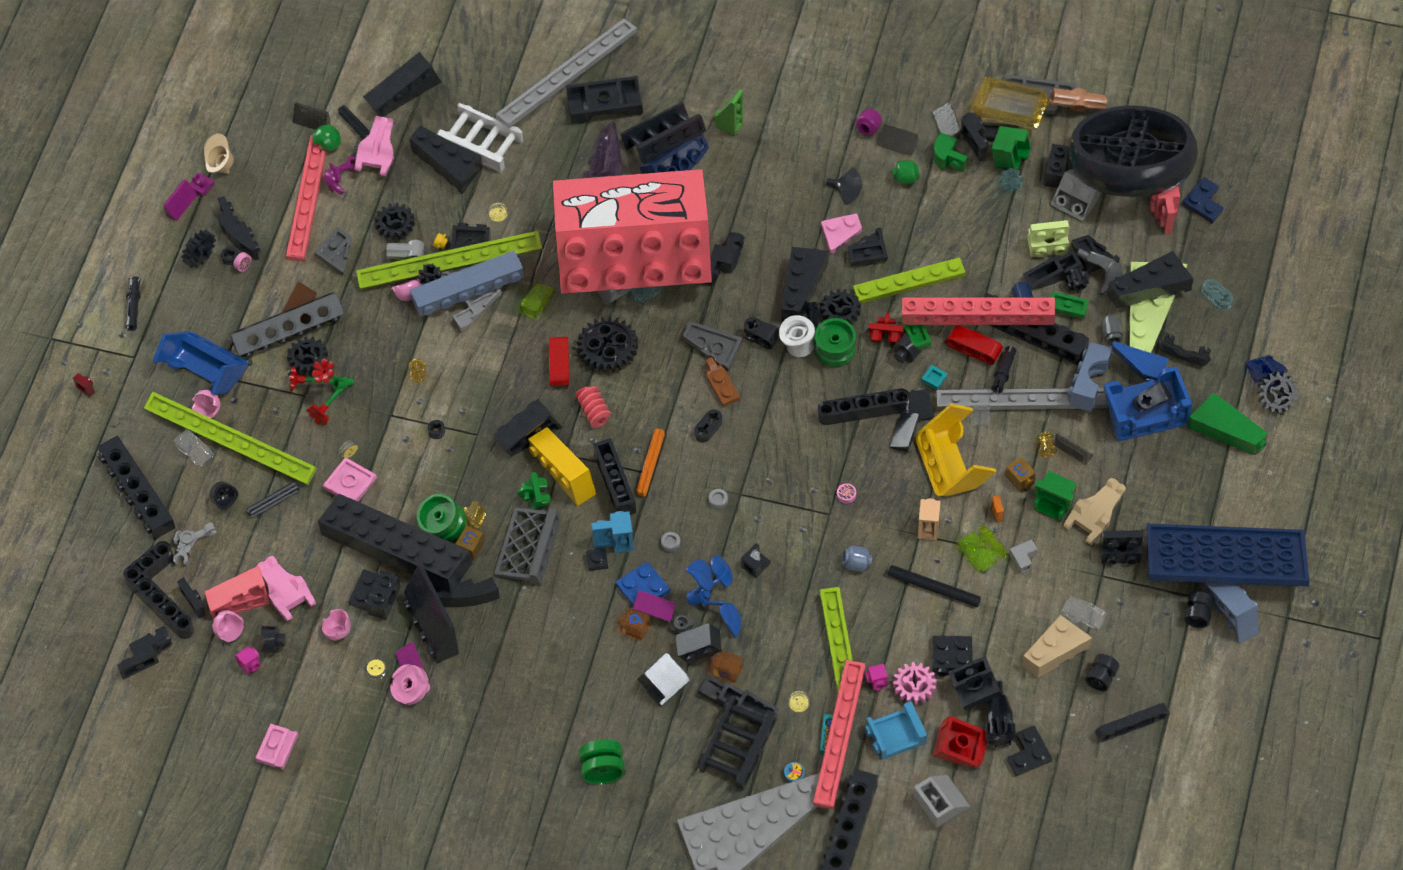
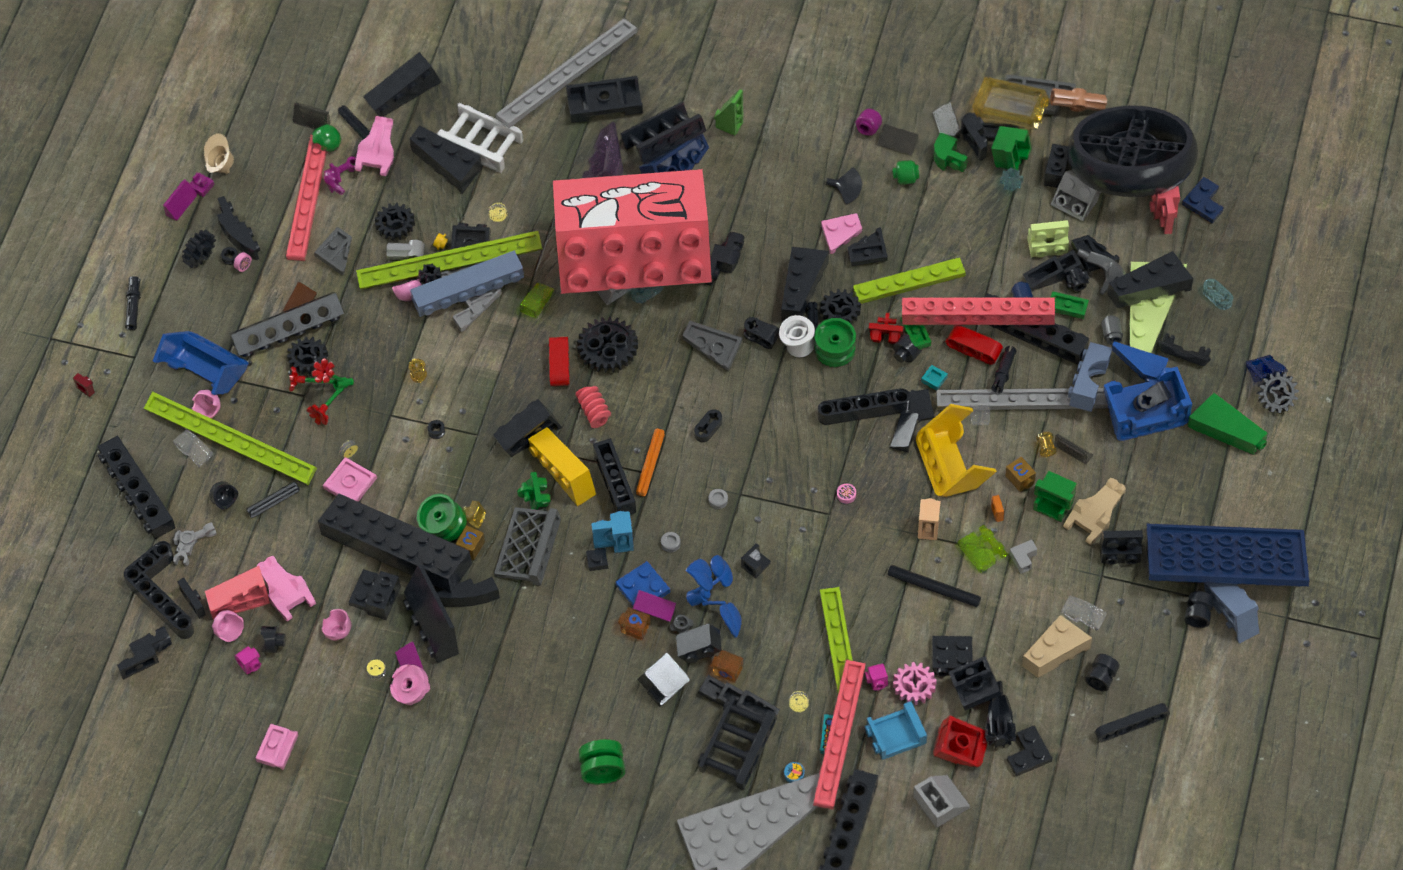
dark orange hinge [705,357,740,407] -> none
sand blue head [842,545,872,572] -> none

